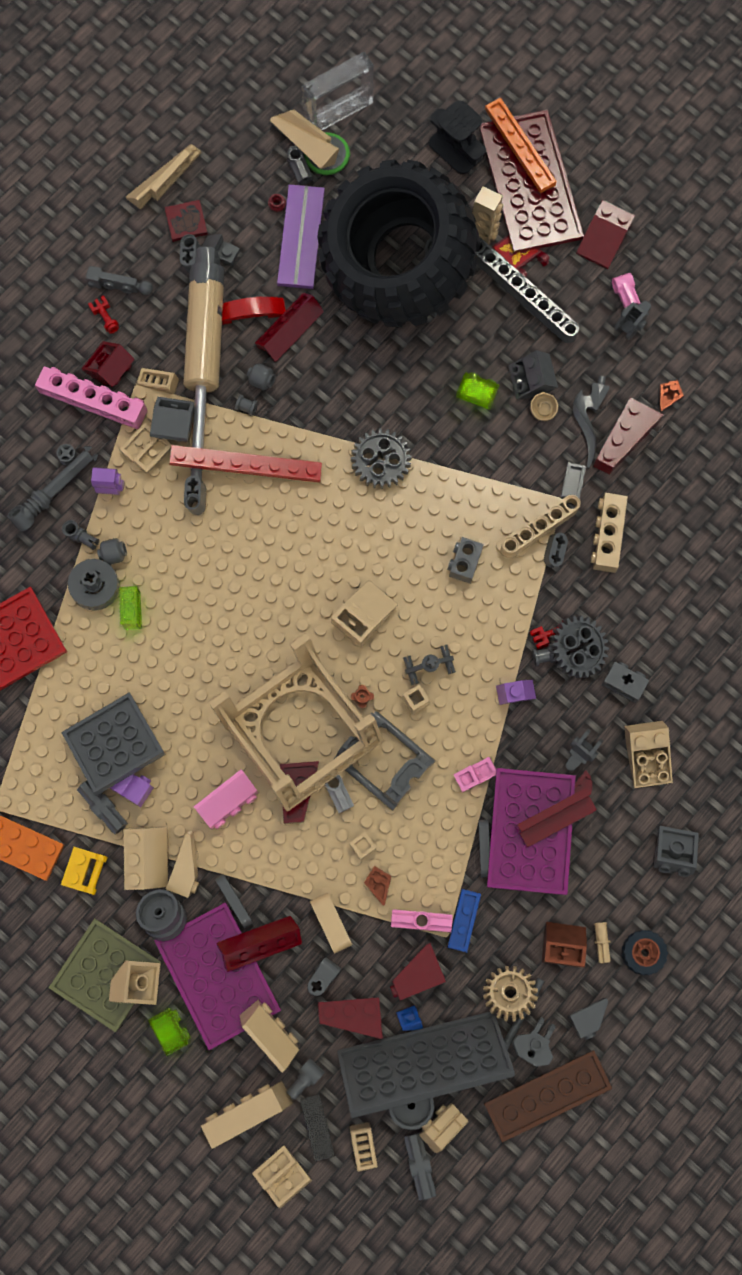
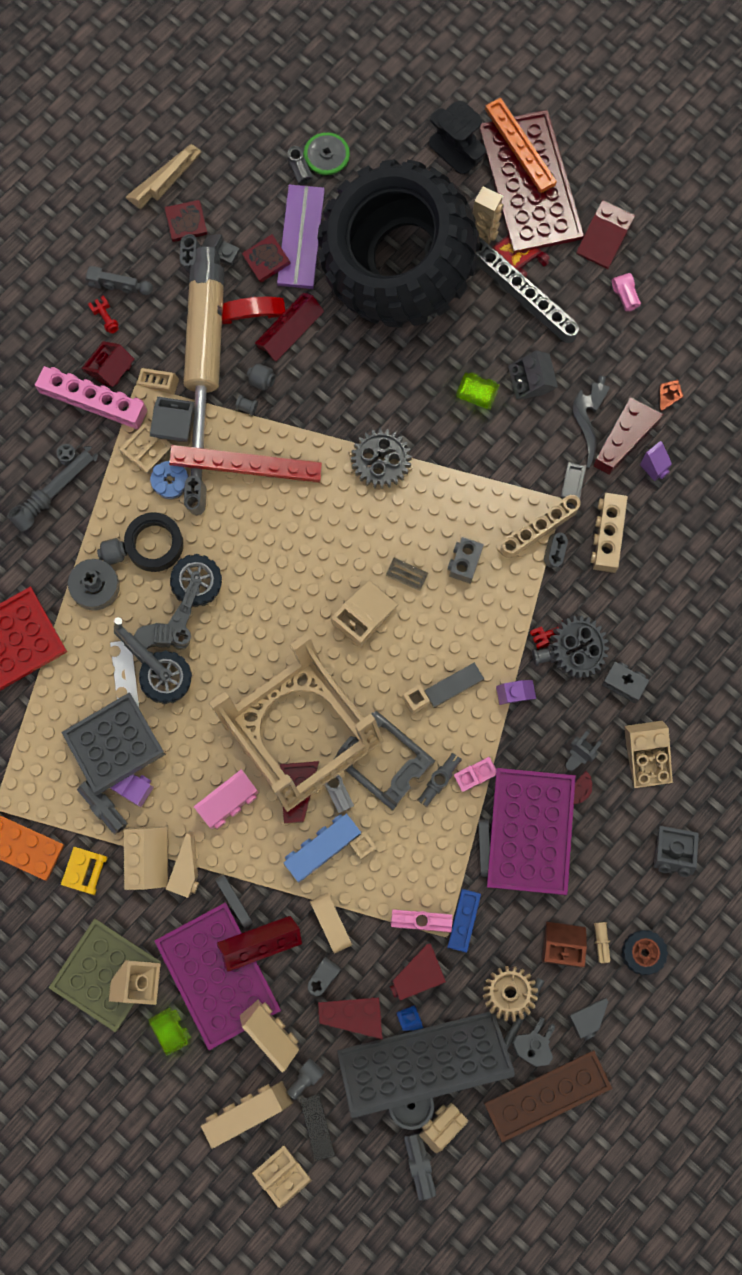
dark grey pin [62,520,99,550] -> none
medium lavender brick [91,467,124,495] -> none
clear neon green brick [118,586,142,630] -> none
dark grey wheel [136,889,187,941] -> none
dark red plate [268,194,286,212] -> none
tan wedge [270,110,339,168] -> none
clear window [302,52,374,130] -> none
tan slope [349,1122,378,1172] -> none
copper plate [351,685,374,708] -> none
copper piece [364,866,391,906] -> none
dark grey axle [403,645,456,686] -> none
dark red panel [516,787,596,847] -> none
tan hair [530,392,558,421] -> none
dark grey hinge [615,301,651,340] -> none
none -> white sticker [110,641,139,707]
none -> piece [114,554,222,704]
none -> black tyre [124,512,183,572]
none -> medium blue plate [150,461,188,499]
none -> tile [242,234,291,283]
none -> medium blue brick [284,814,361,883]
none -> clear smoke tile [386,558,428,591]
none -> dark grey pin [417,753,462,807]
none -> dark grey tile [424,662,484,708]
none -> medium lavender slope [640,441,672,481]

